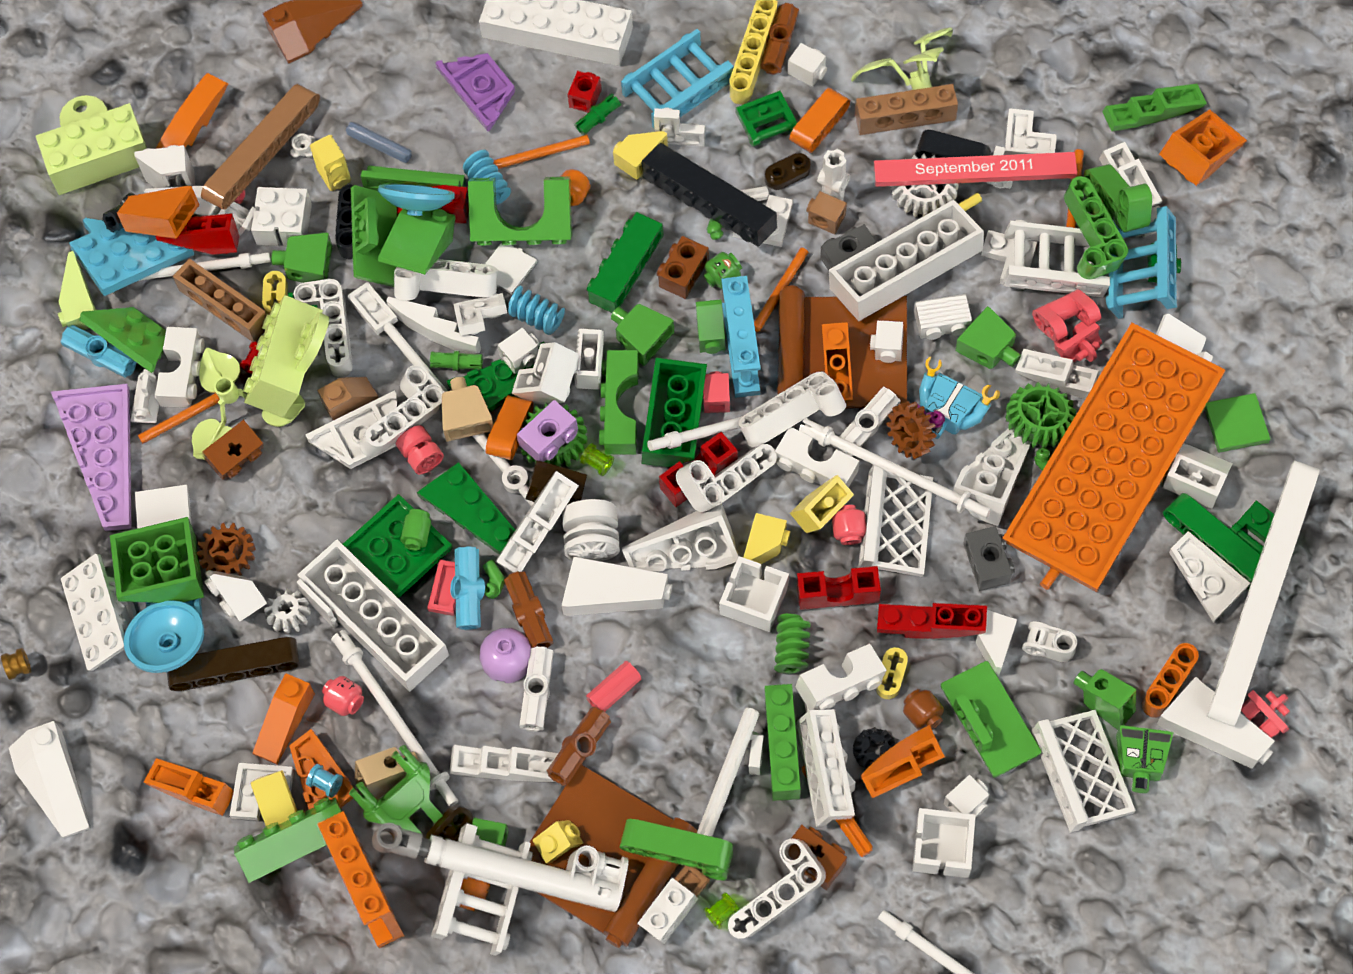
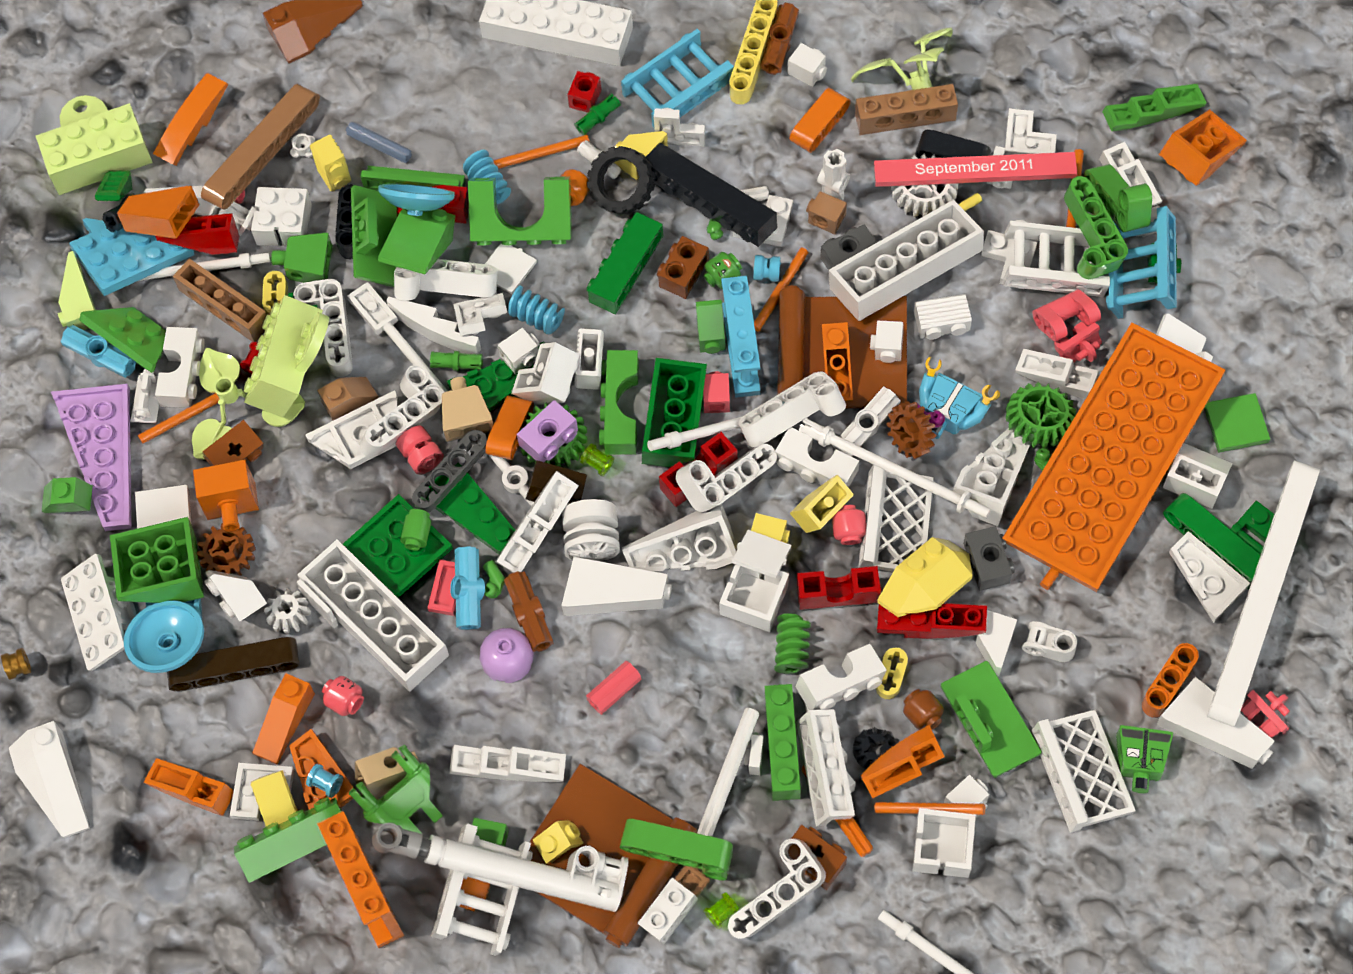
white slope [134,145,195,188] -> none
white bar [331,630,458,807] -> none
dark brown plate [425,805,473,842] -> none
medium lavender wing [435,53,515,132] -> none
white piece [520,646,554,732] -> none
dark orange piece [546,707,611,786] -> none
bright green torso [611,304,674,366] -> none
green plate [736,90,797,147] -> none
dark brown plate [765,153,811,190] -> none
bright green torso [955,306,1021,369] -> none
bright green torso [1074,669,1136,730] -> none
none -> bright green slope [42,477,93,513]
none -> green slope [95,171,132,201]
none -> orange brick [193,460,259,531]
none -> dark grey beam [412,430,487,512]
none -> white axle [577,140,621,179]
none -> black tyre [587,146,655,214]
none -> white piece [732,530,791,579]
none -> medium azure wheel [753,255,781,282]
none -> orange bar [874,802,986,815]
none -> light yellow wedge [878,537,972,617]

